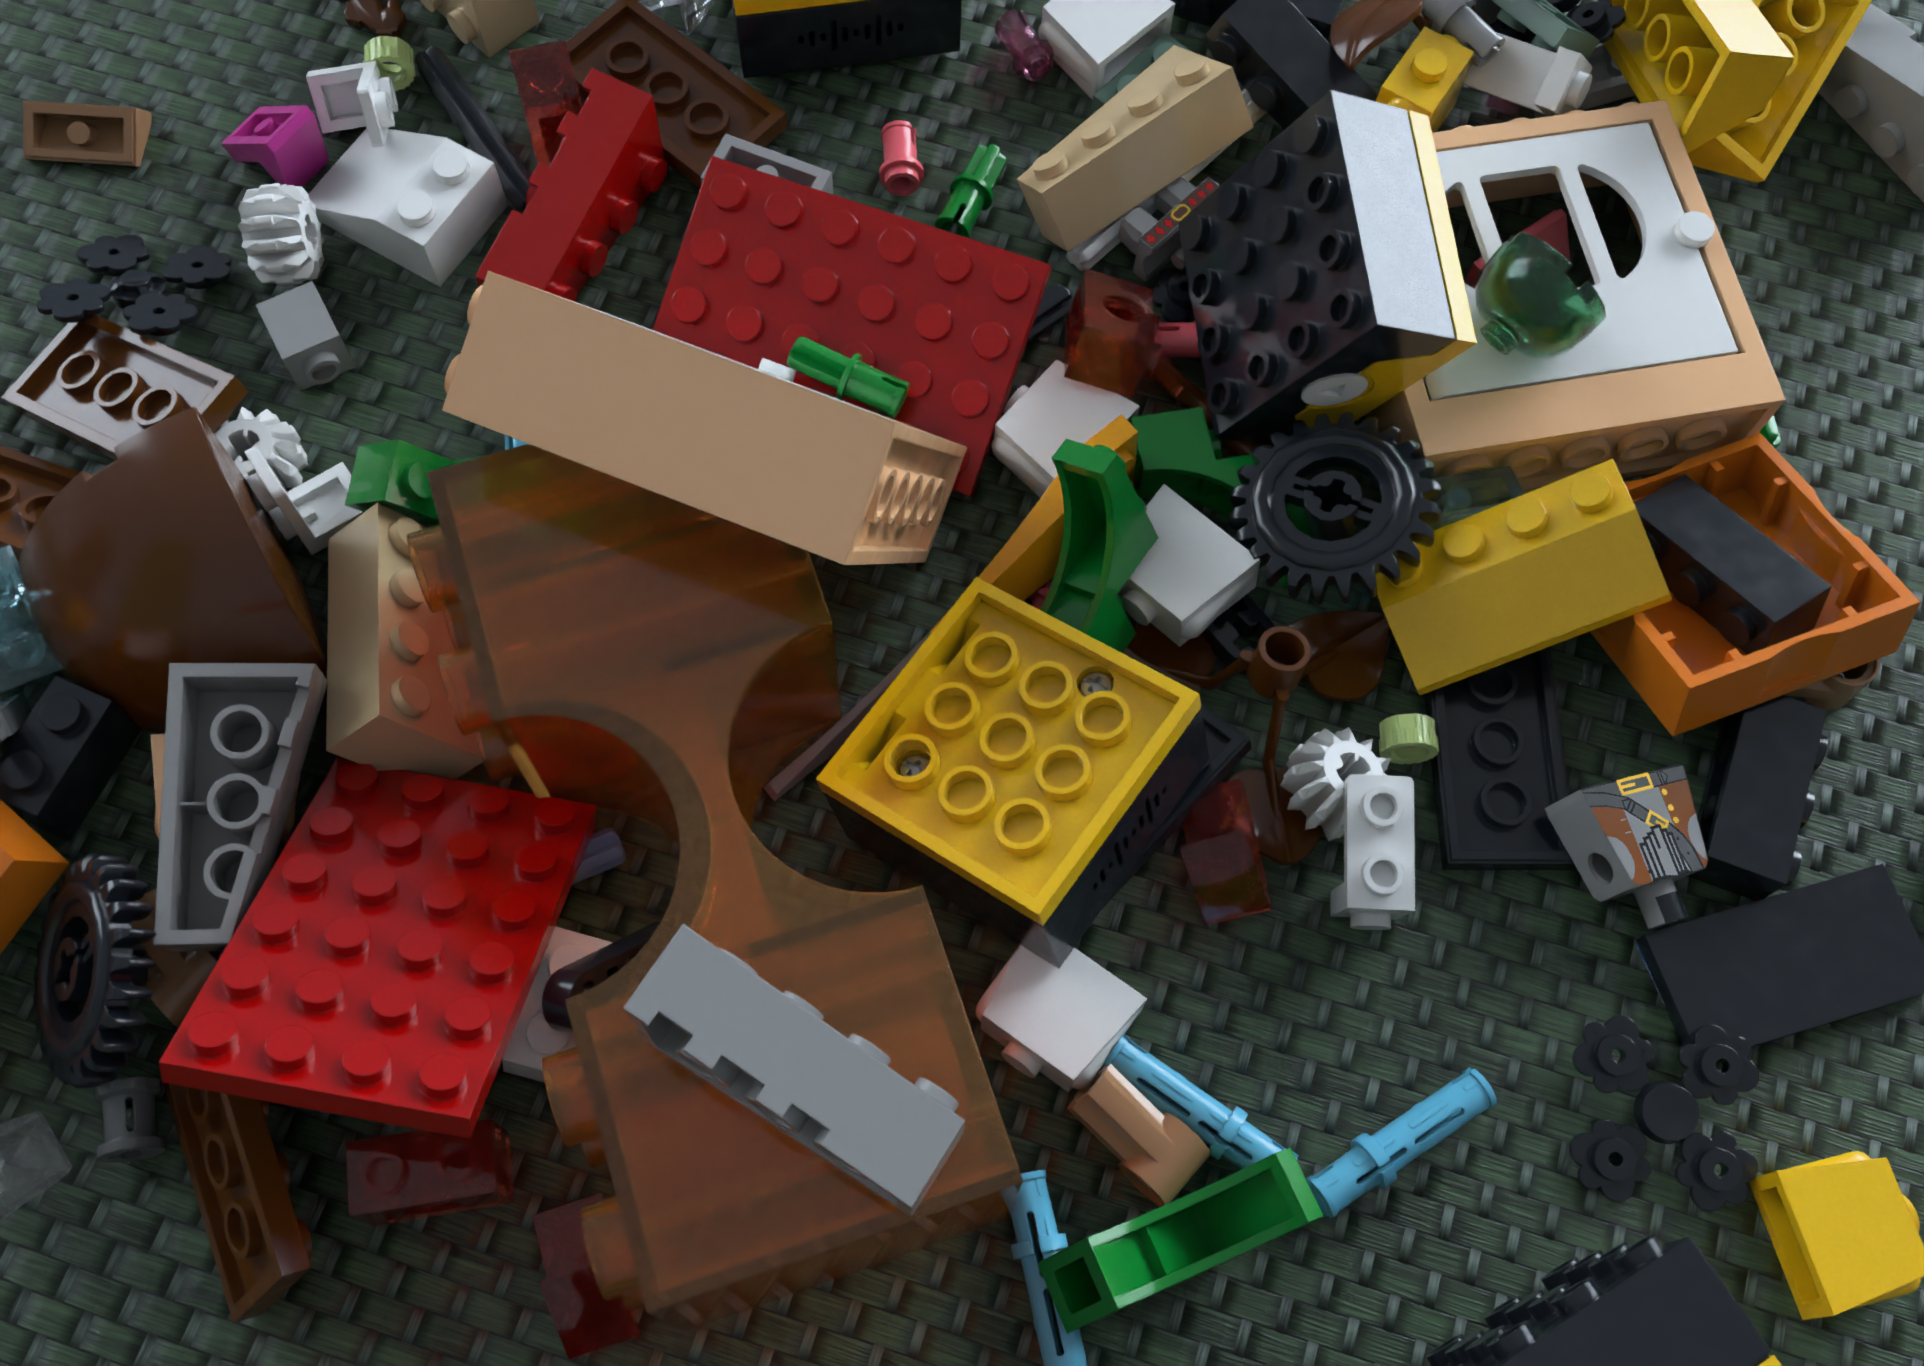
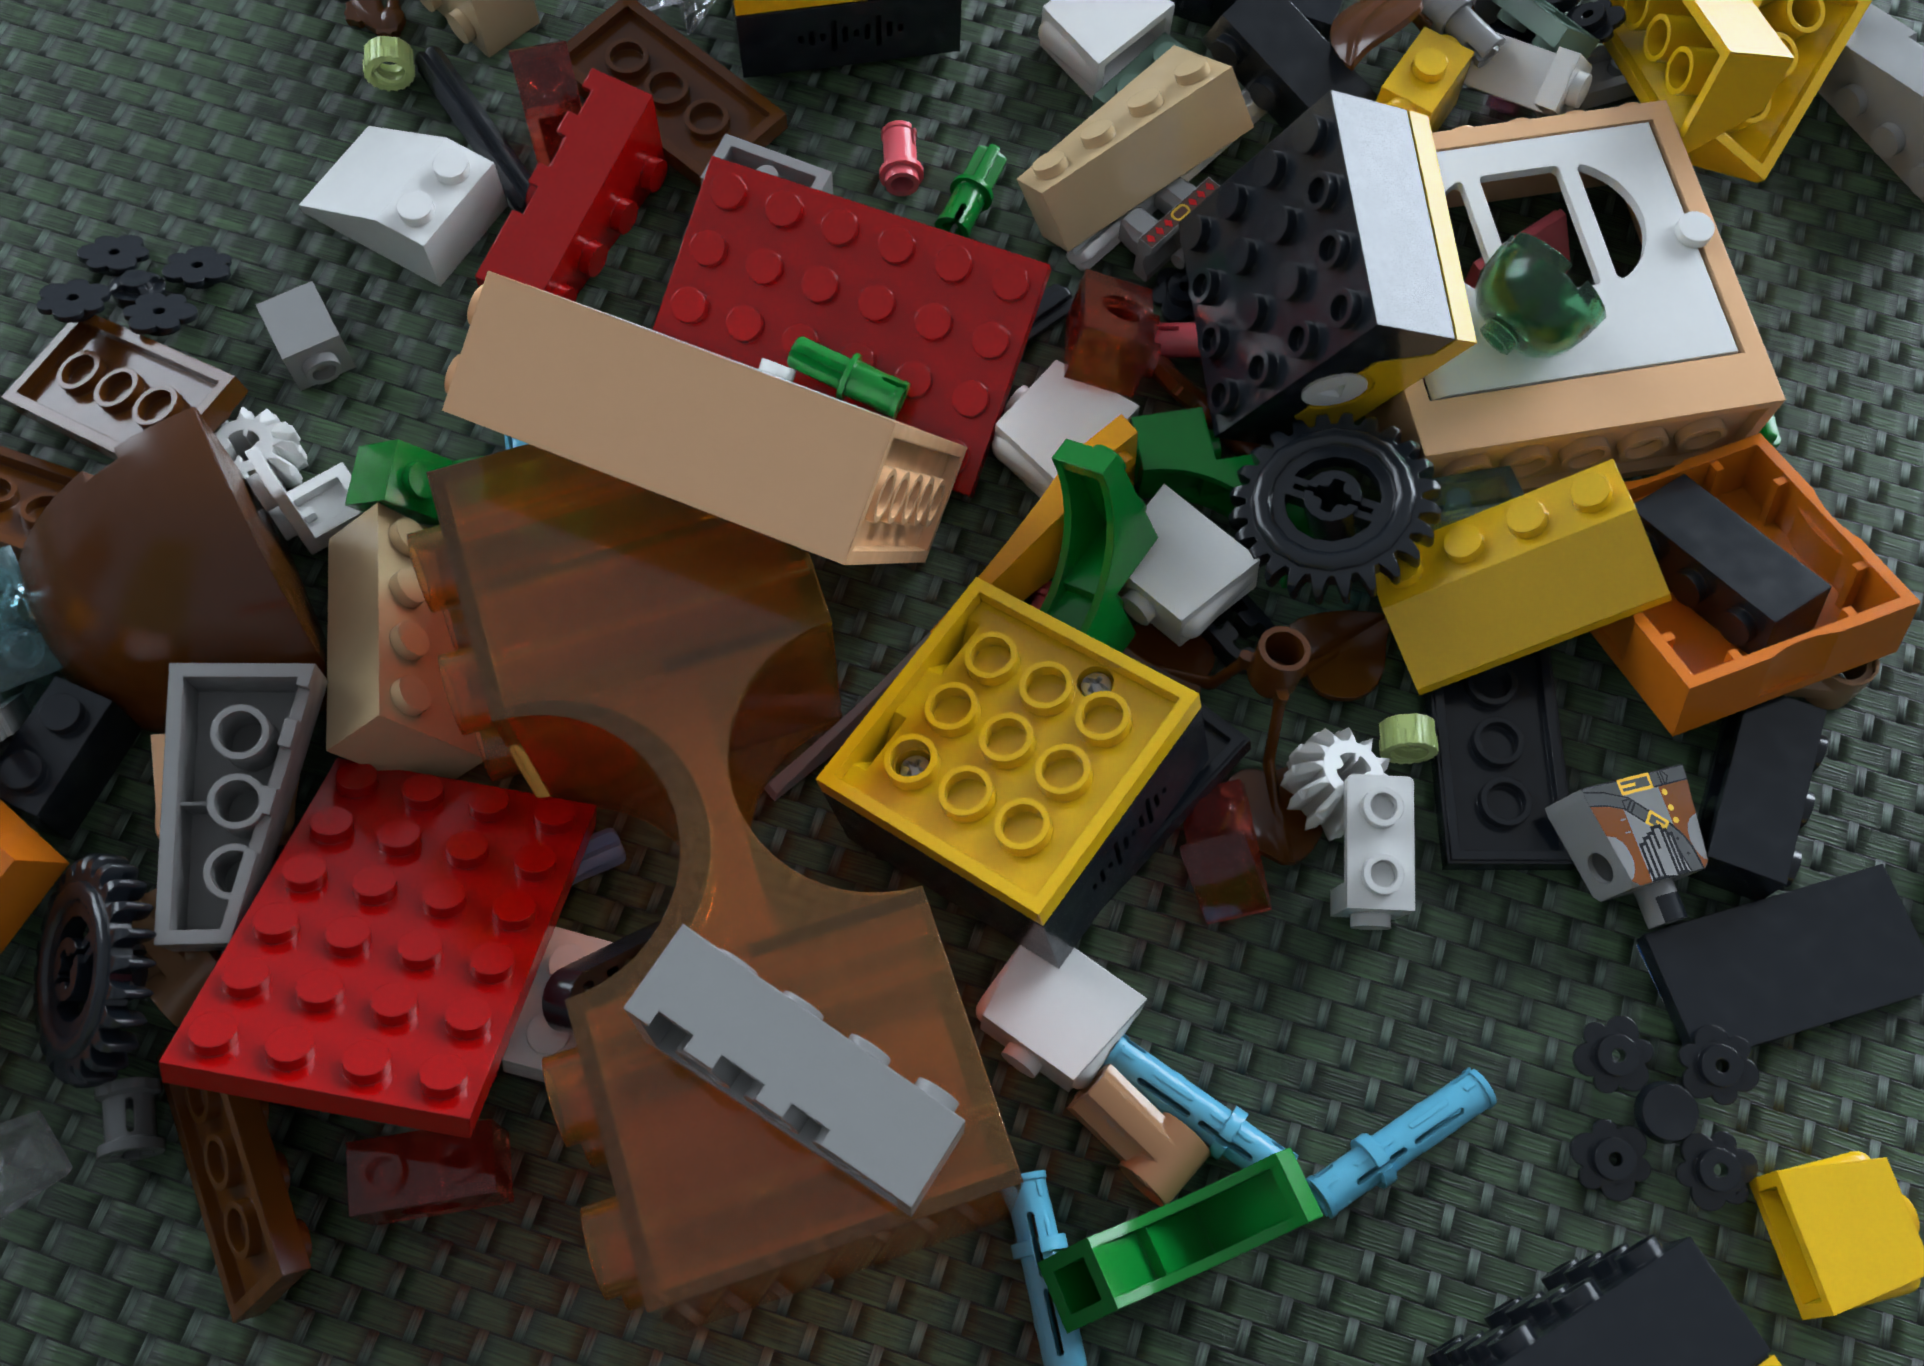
medium nougat slope [23,100,152,167] -> none
dark pink slope [221,105,329,187] -> none
white gear [238,183,325,285] -> none
white bracket [306,61,398,147] -> none
clear red slope [532,1193,641,1360] -> none
clear pink pin [995,10,1054,81] -> none

